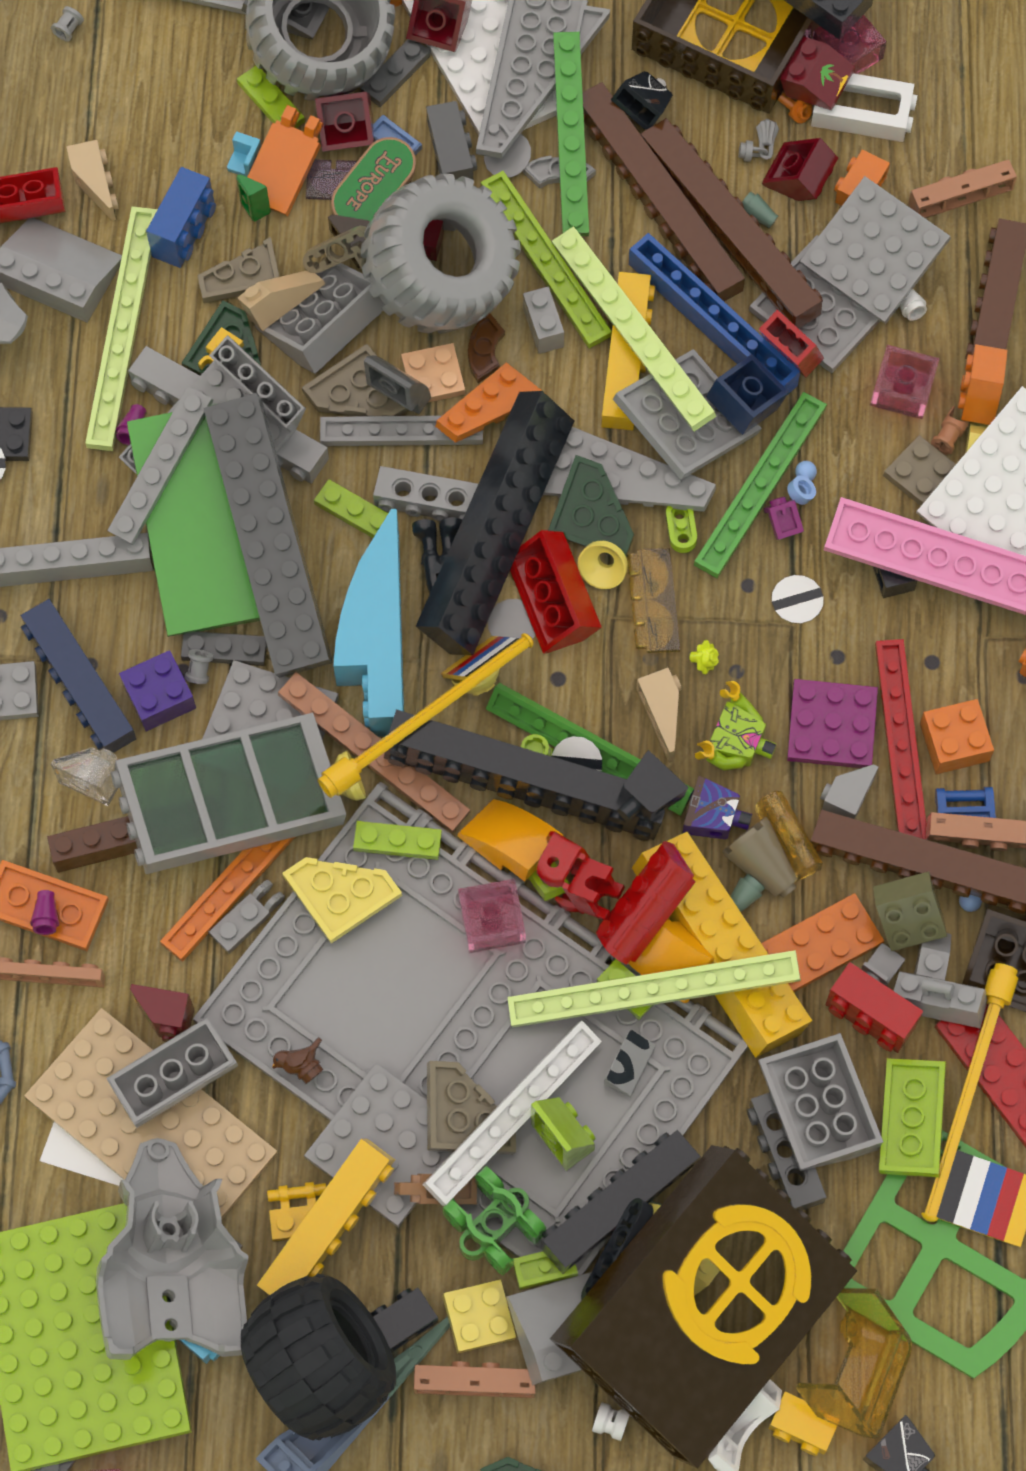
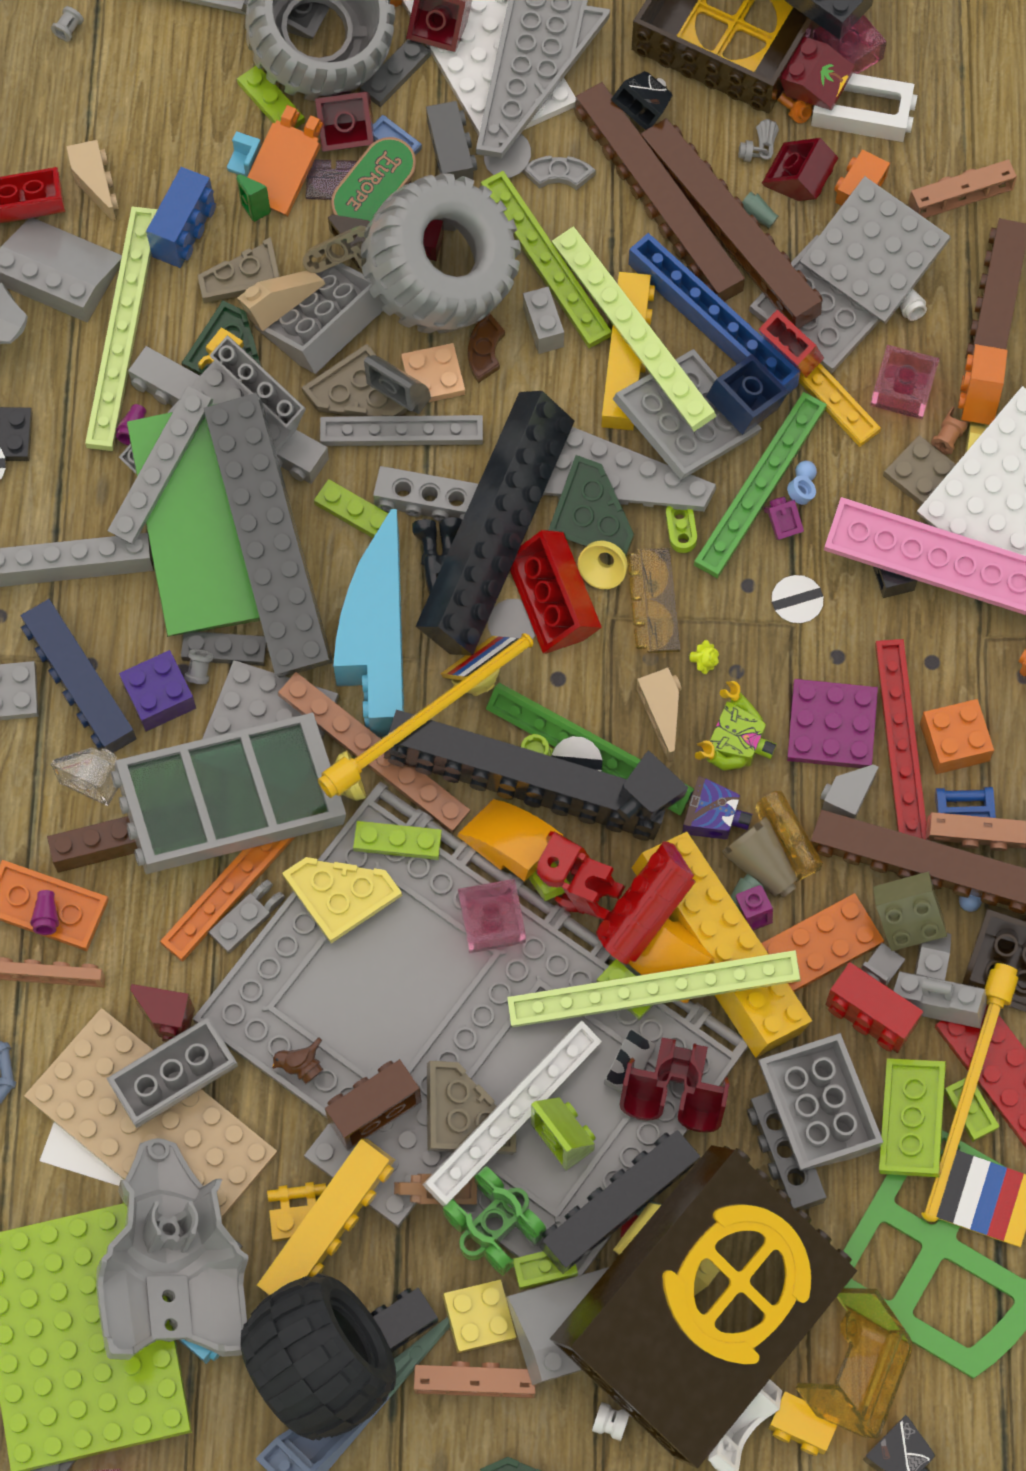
orange wing [435,362,546,443] -> none
bright green plate [553,32,589,236] -> none
black beam [581,1198,654,1300] -> none
none -> reddish brown brick [325,1059,422,1151]
none -> dark red piece [619,1037,730,1133]
none -> magenta bracket [736,885,773,931]
none -> yellow tile [799,363,881,447]
none -> lime plate [944,1078,1000,1142]

